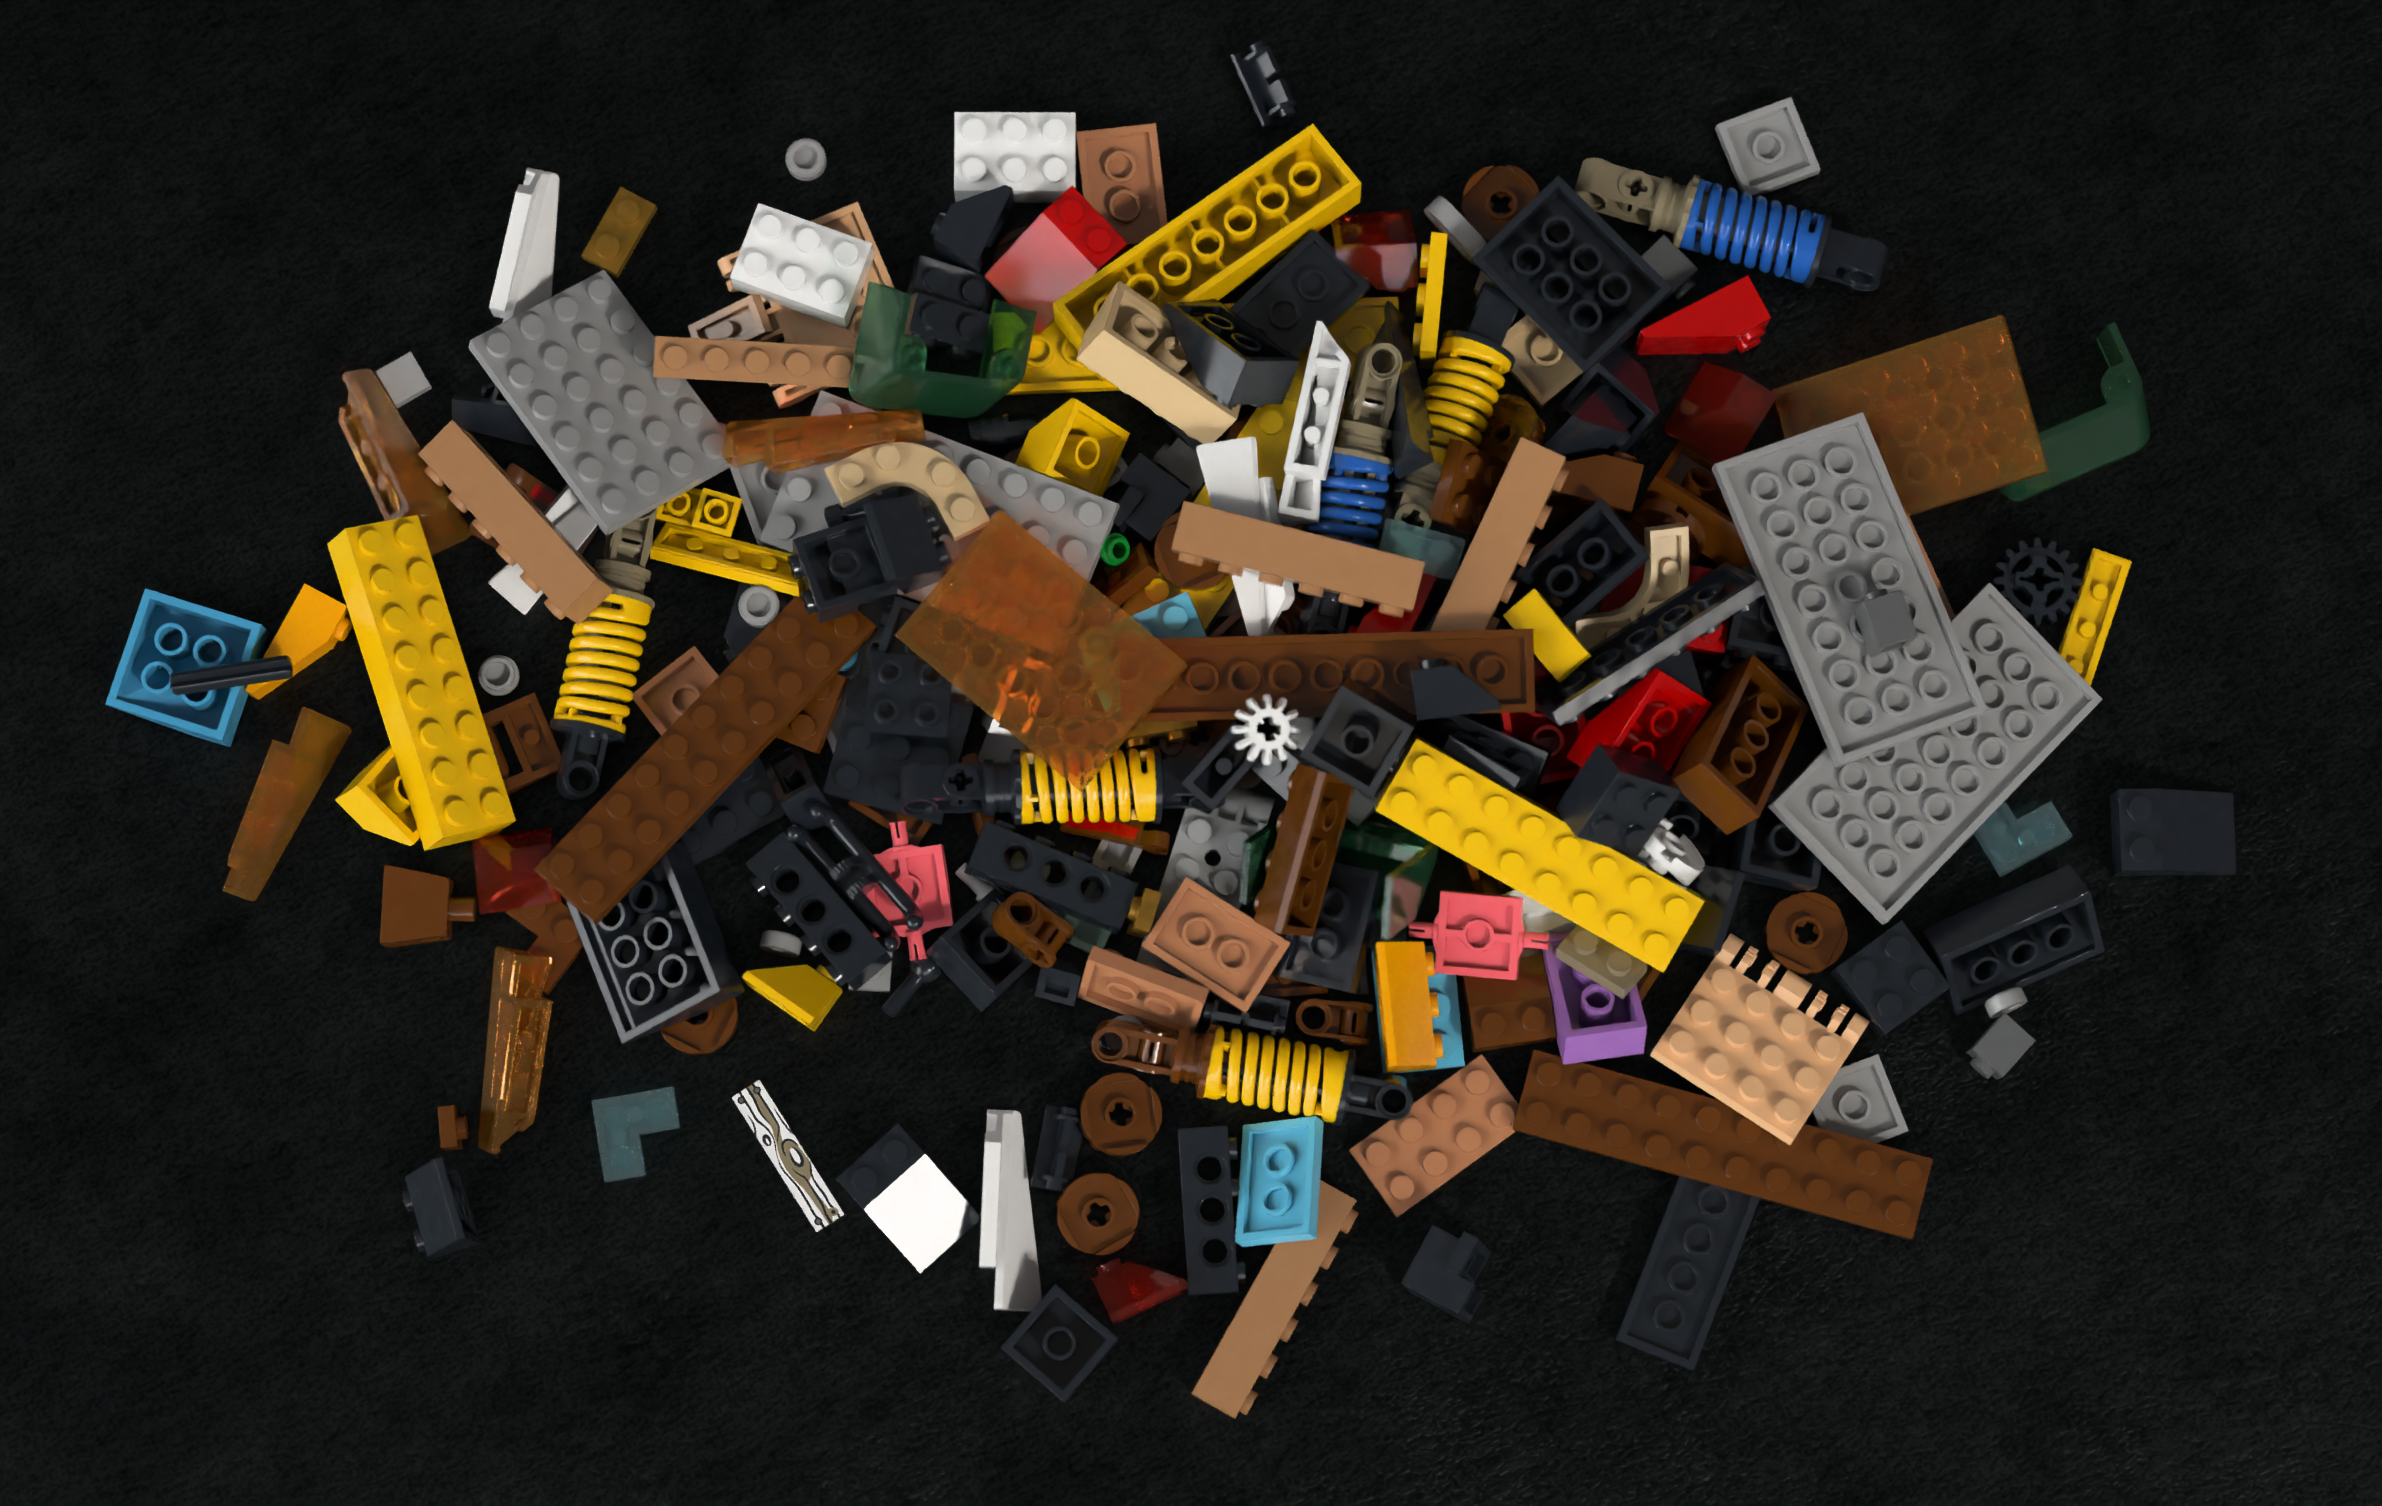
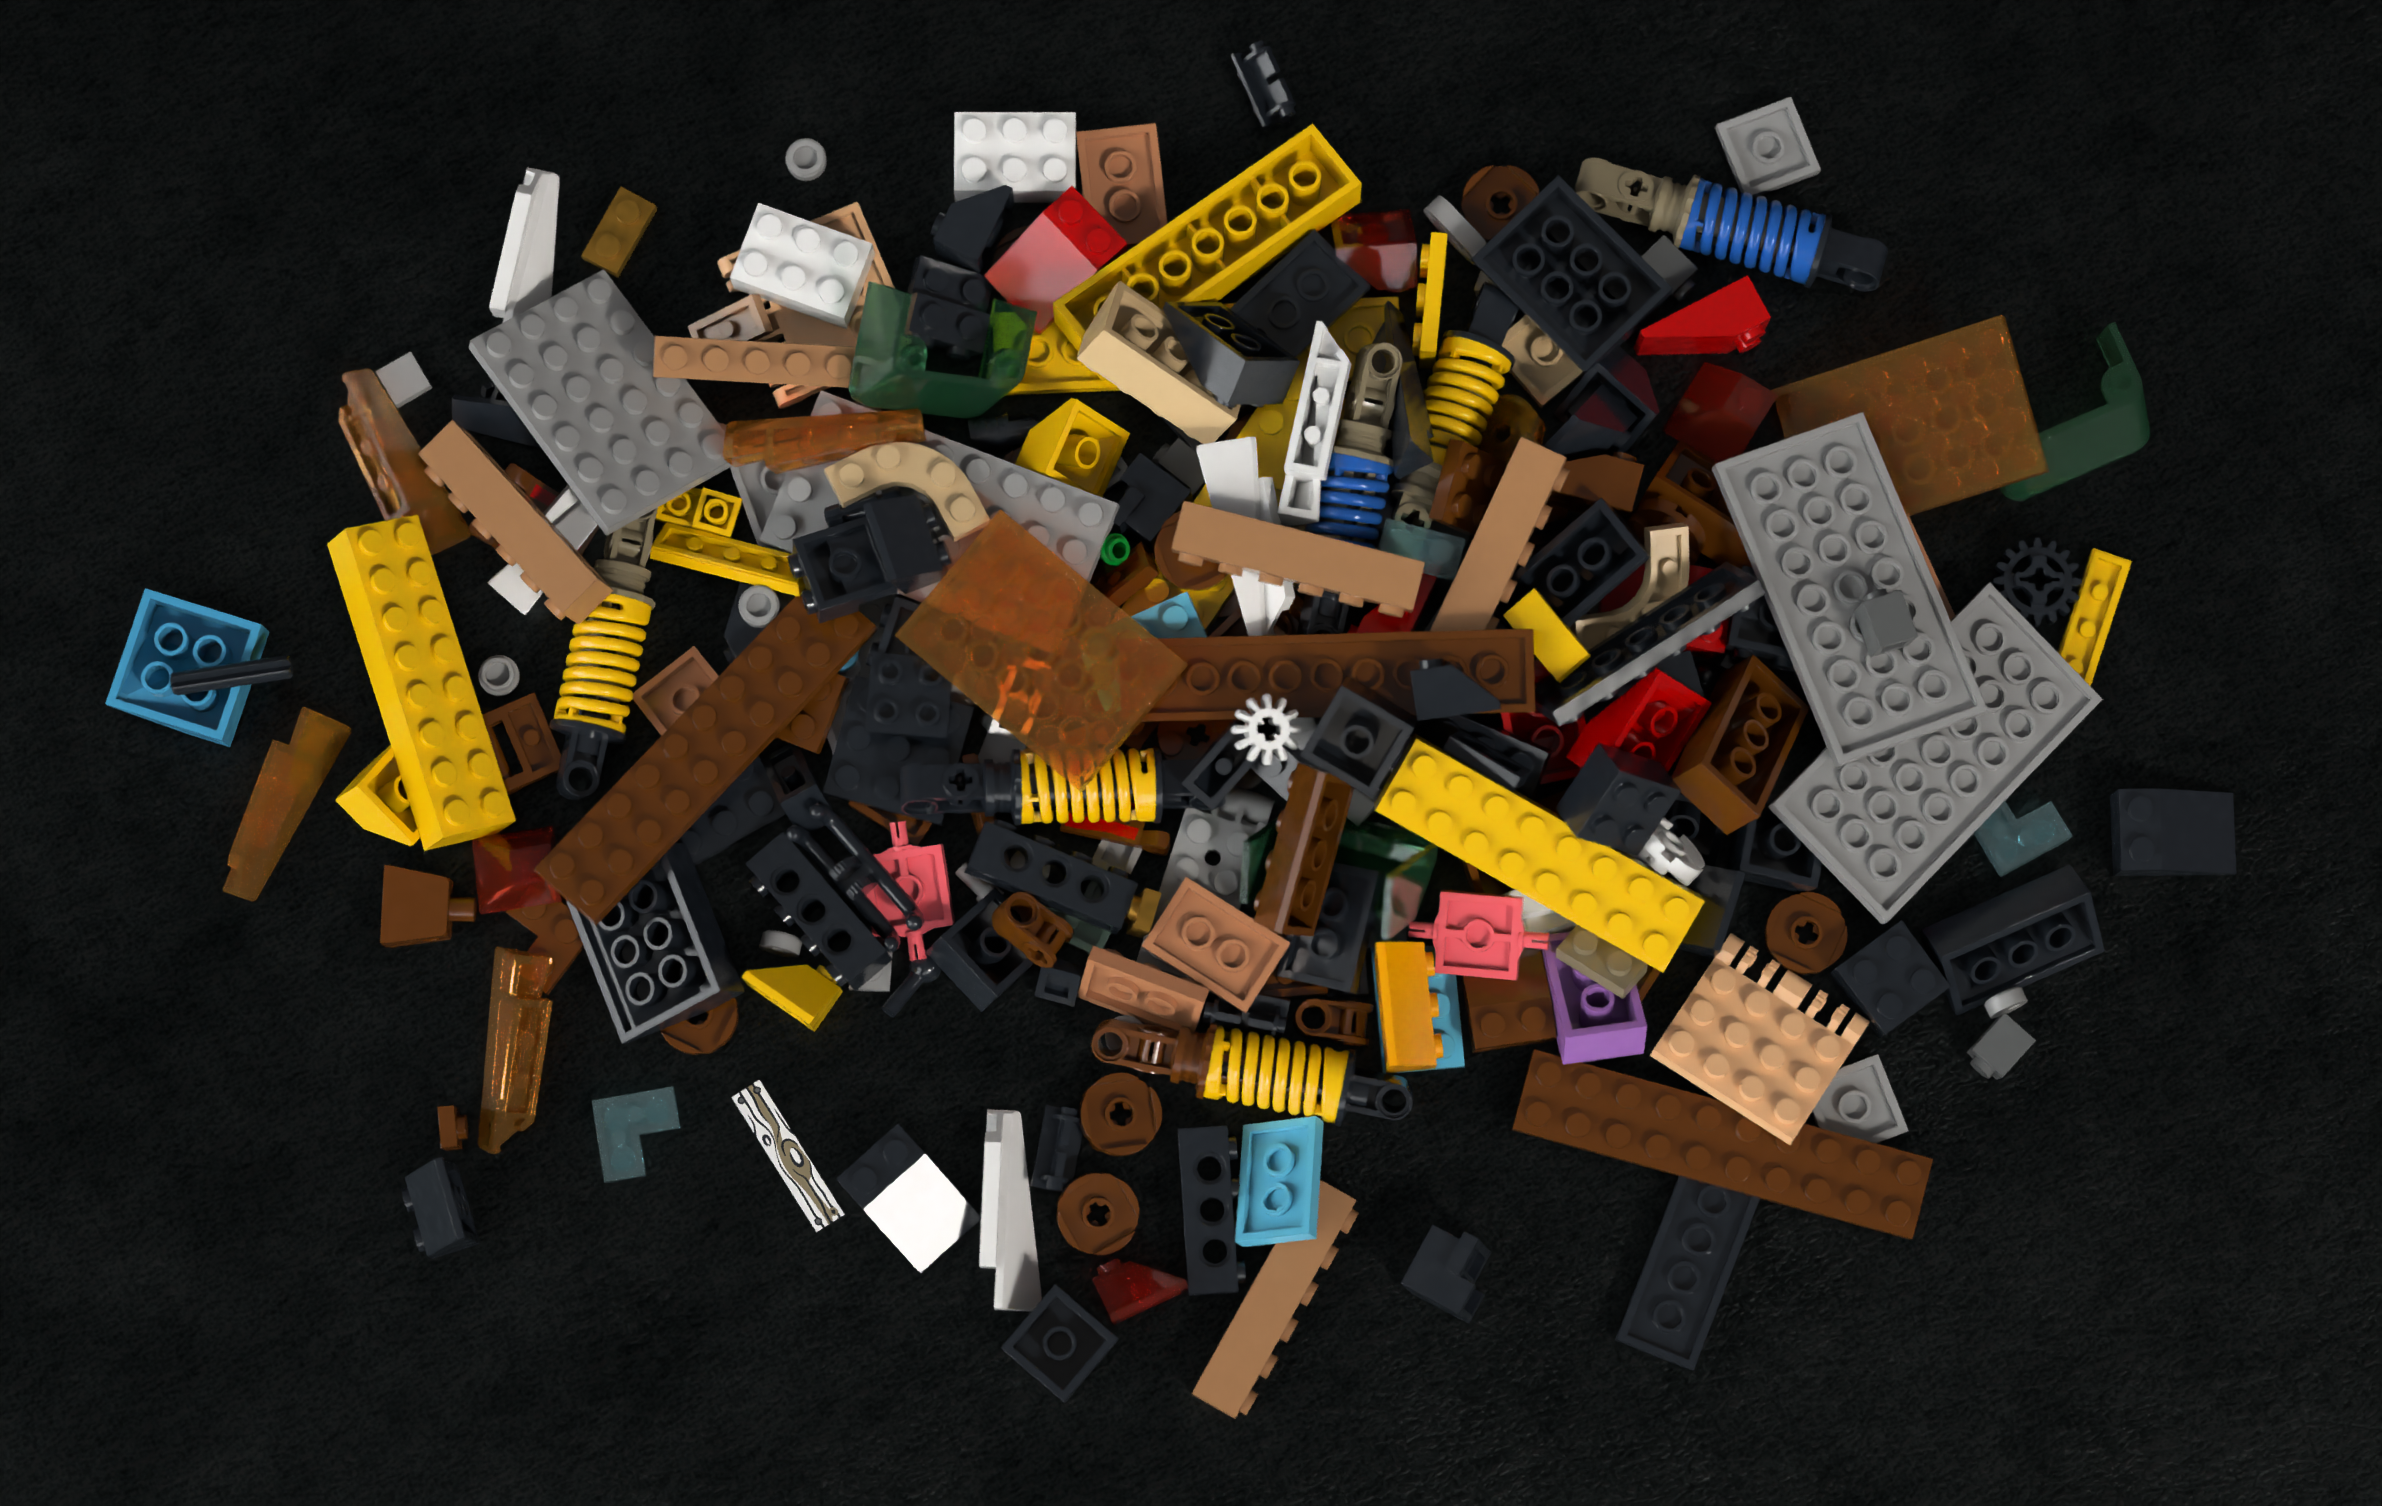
light orange slope [245,584,353,700] -> none
pearl gold plate [1114,720,1198,749] -> none
nougat plate [1349,1054,1518,1218] -> none

